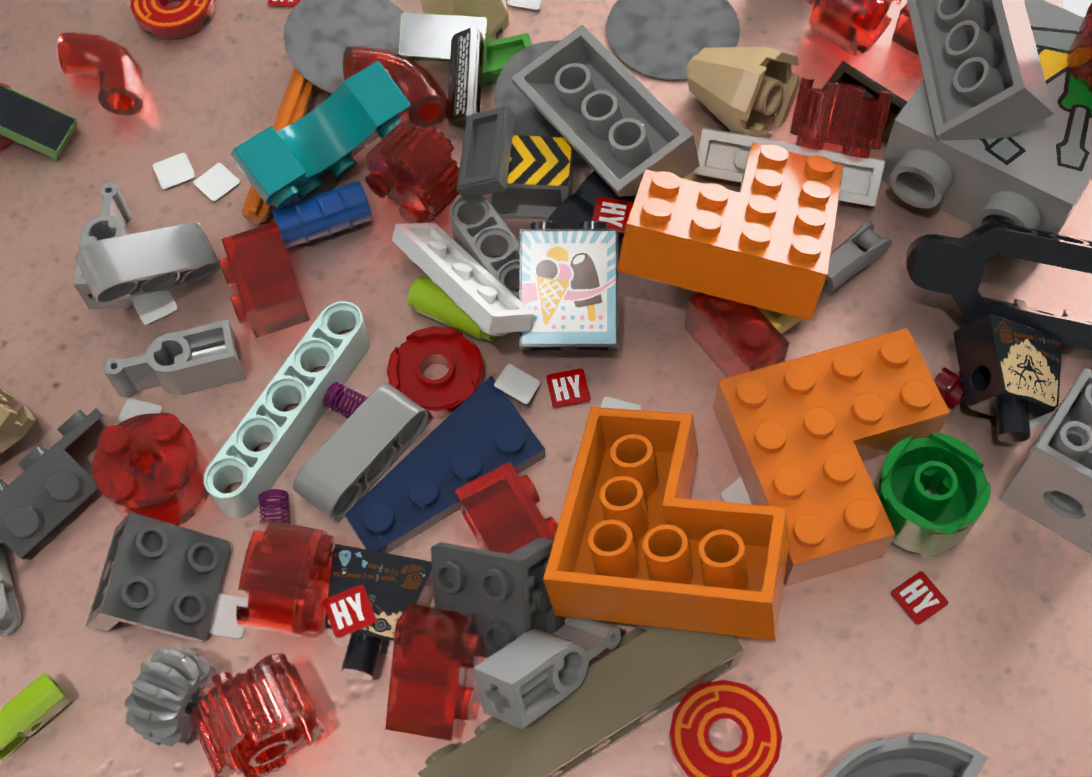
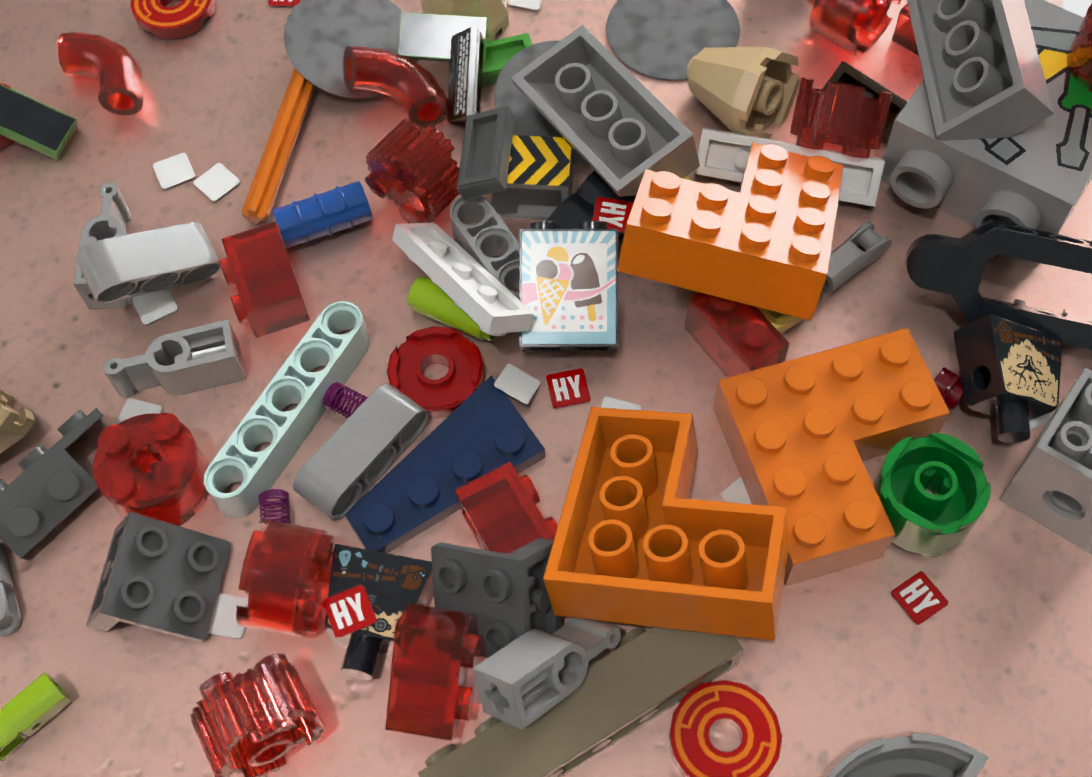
light grey gear [124,646,216,747] -> none
teal brick [231,60,411,208] -> none

